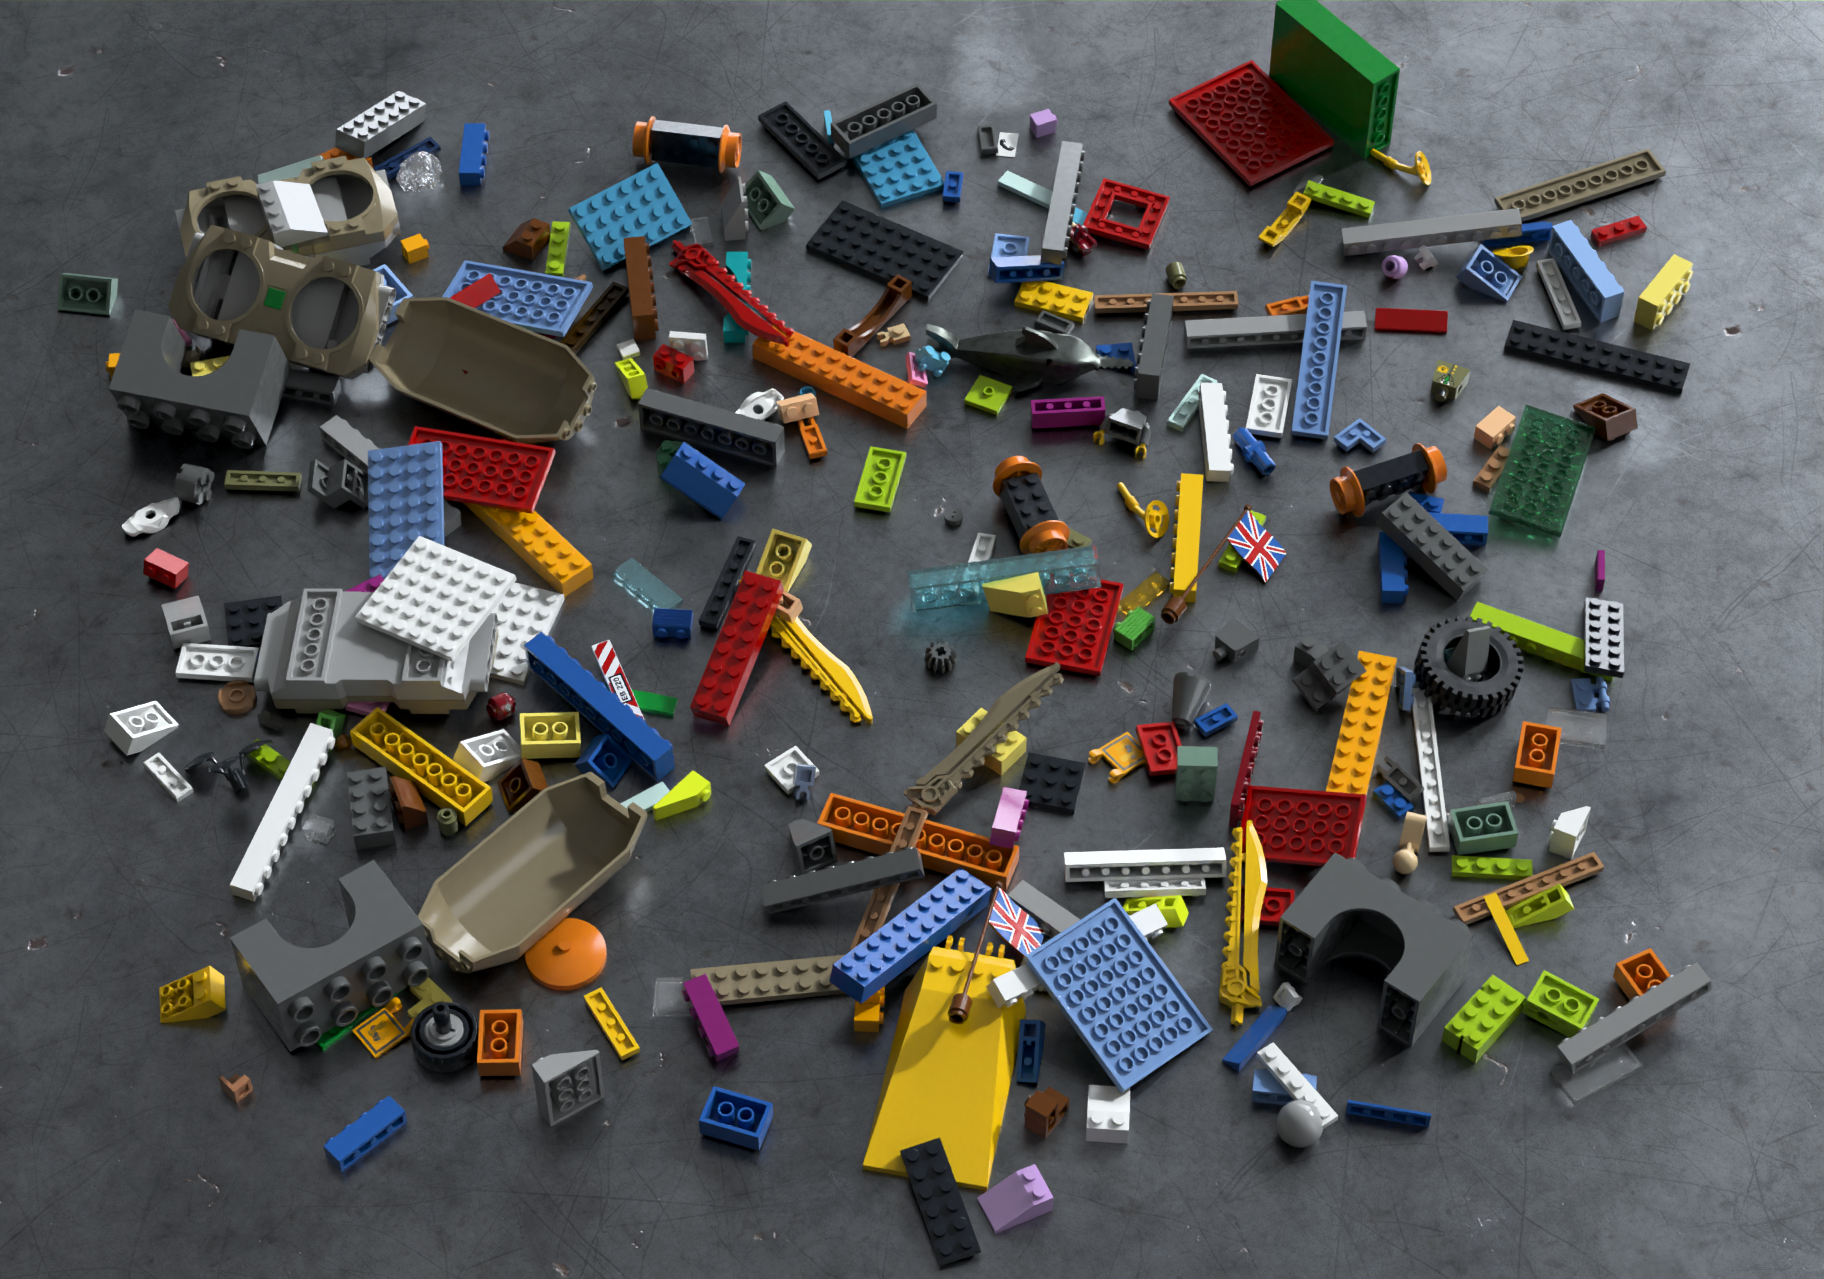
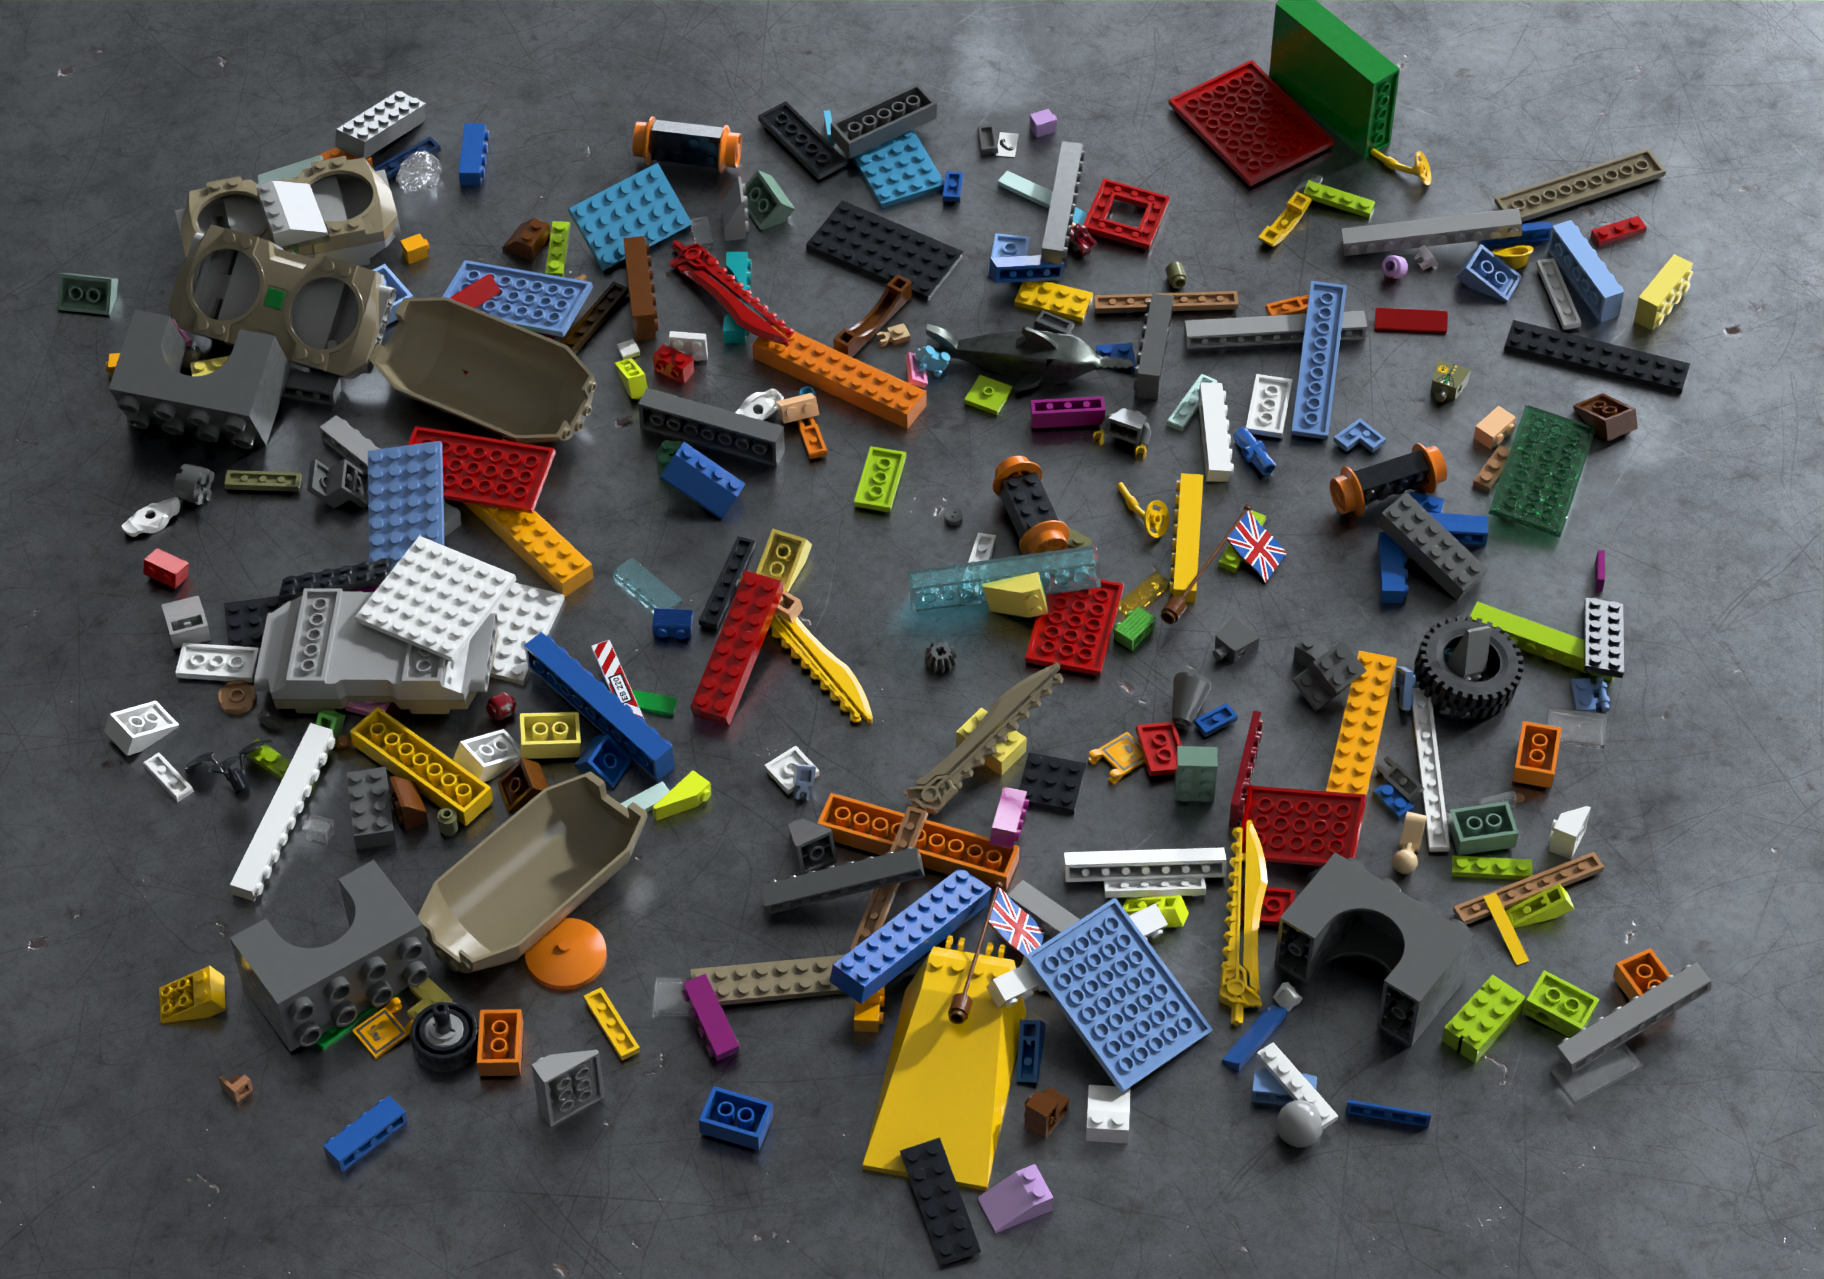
none -> black plate [278,558,395,604]

